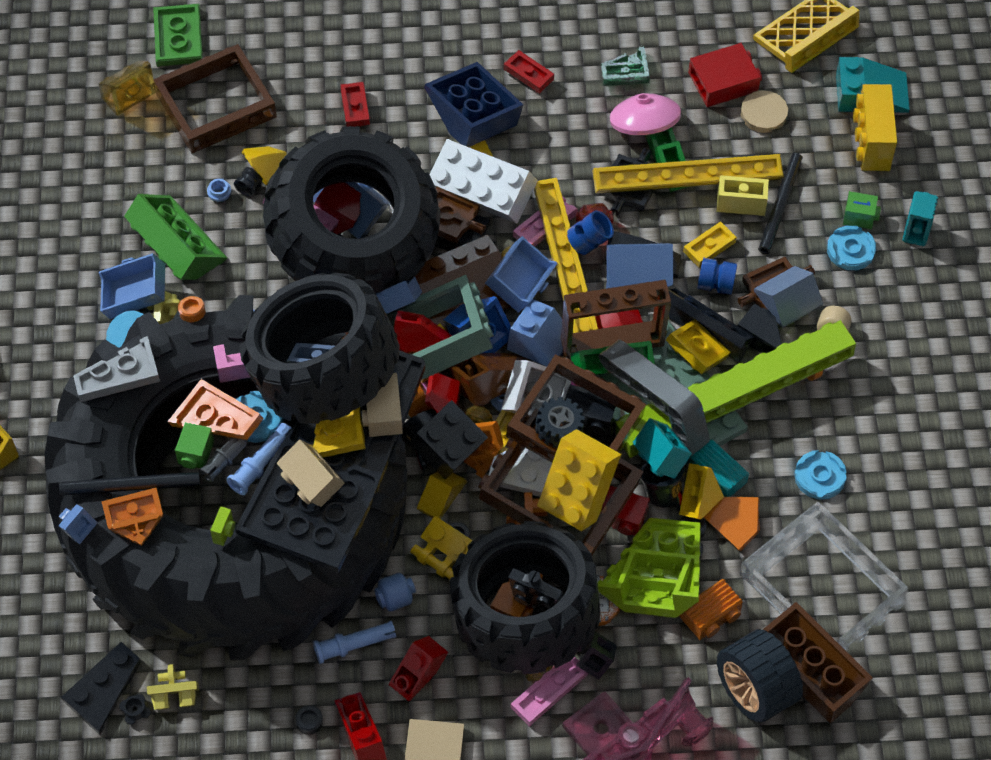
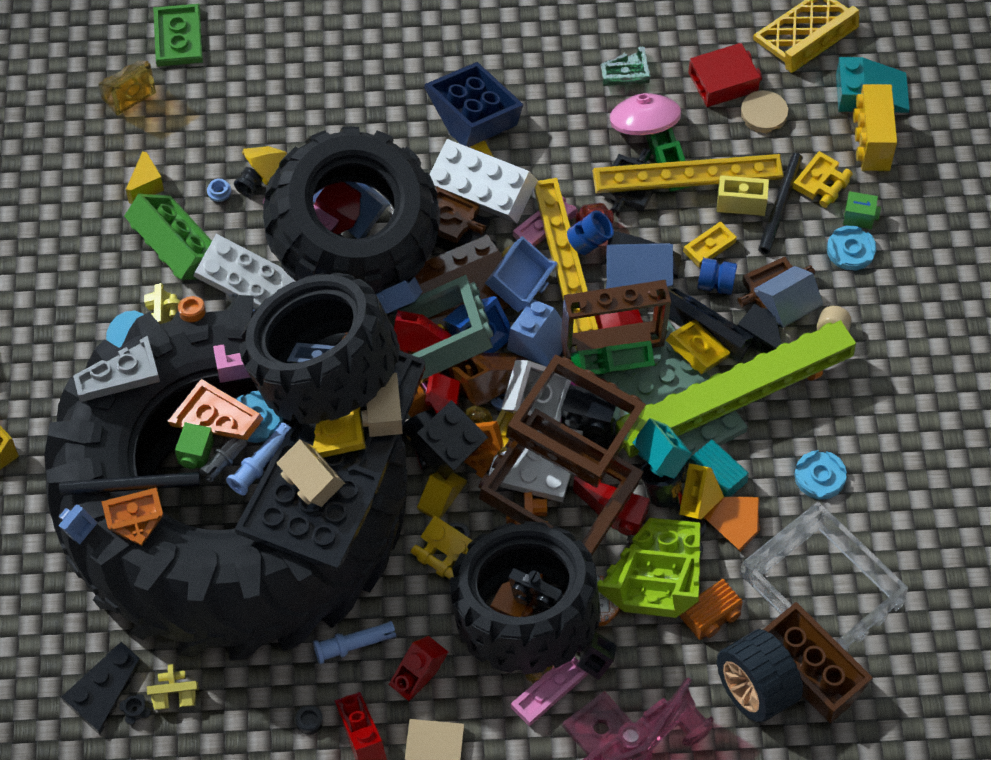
medium blue container [99,253,165,319] -> none
reddish brown window [153,44,277,154] -> none
lime plate [210,506,236,546] -> none
red plate [340,82,370,127] -> none
medium blue head [374,573,416,612] -> none
red plate [504,50,554,94] -> none
black wheel [535,397,585,448] -> none
yellow brick [537,429,621,531] -> none
dark grey beam [599,339,710,458] -> none
teal brick [902,191,938,246] -> none
none -> yellow slope [126,151,164,204]
none -> white plate [194,234,295,308]
none -> yellow plate [793,151,853,208]

